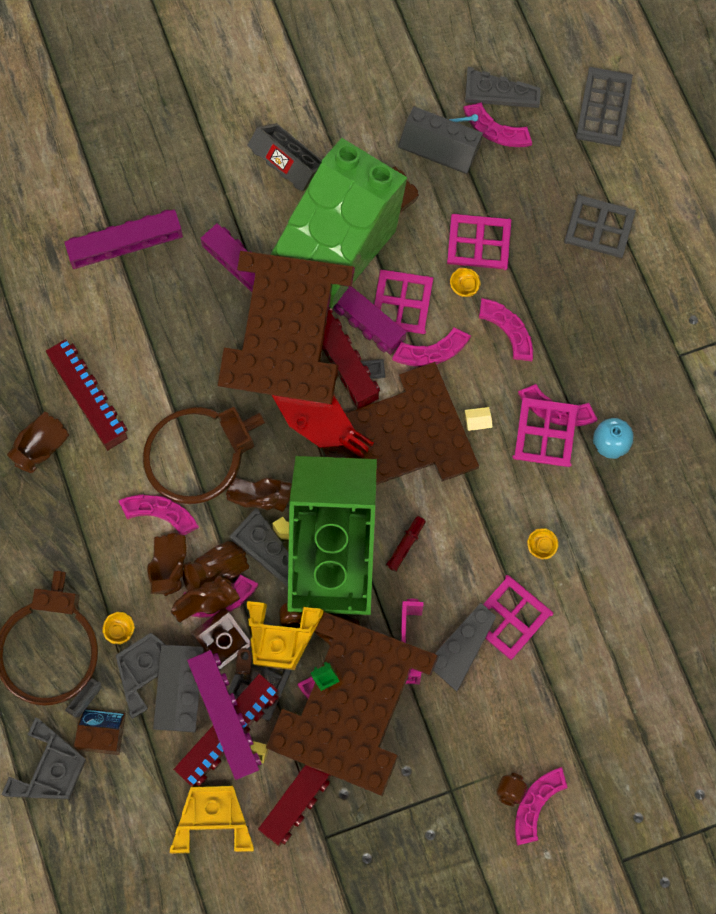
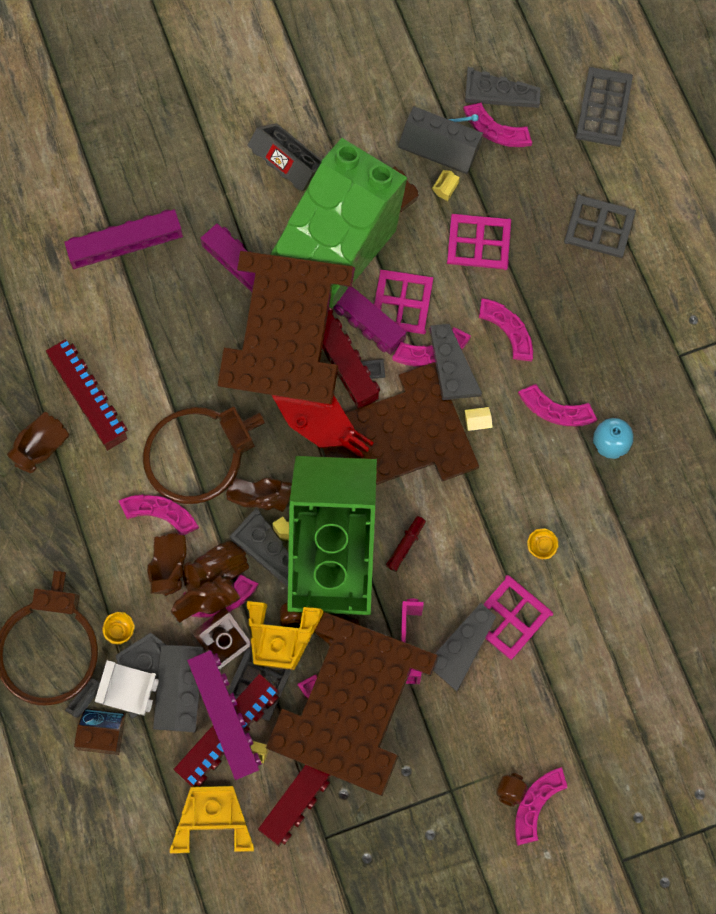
dark grey wing [1,717,86,800] -> none
reddish brown piece [235,649,252,674] -> none
green tile [311,662,340,691] -> none
yellow hair [450,268,481,297] -> none
dark pink window [512,398,578,467] -> none
none -> white panel [95,660,159,716]
none -> dark grey wing [429,324,482,400]
none -> light yellow piece [432,170,460,201]

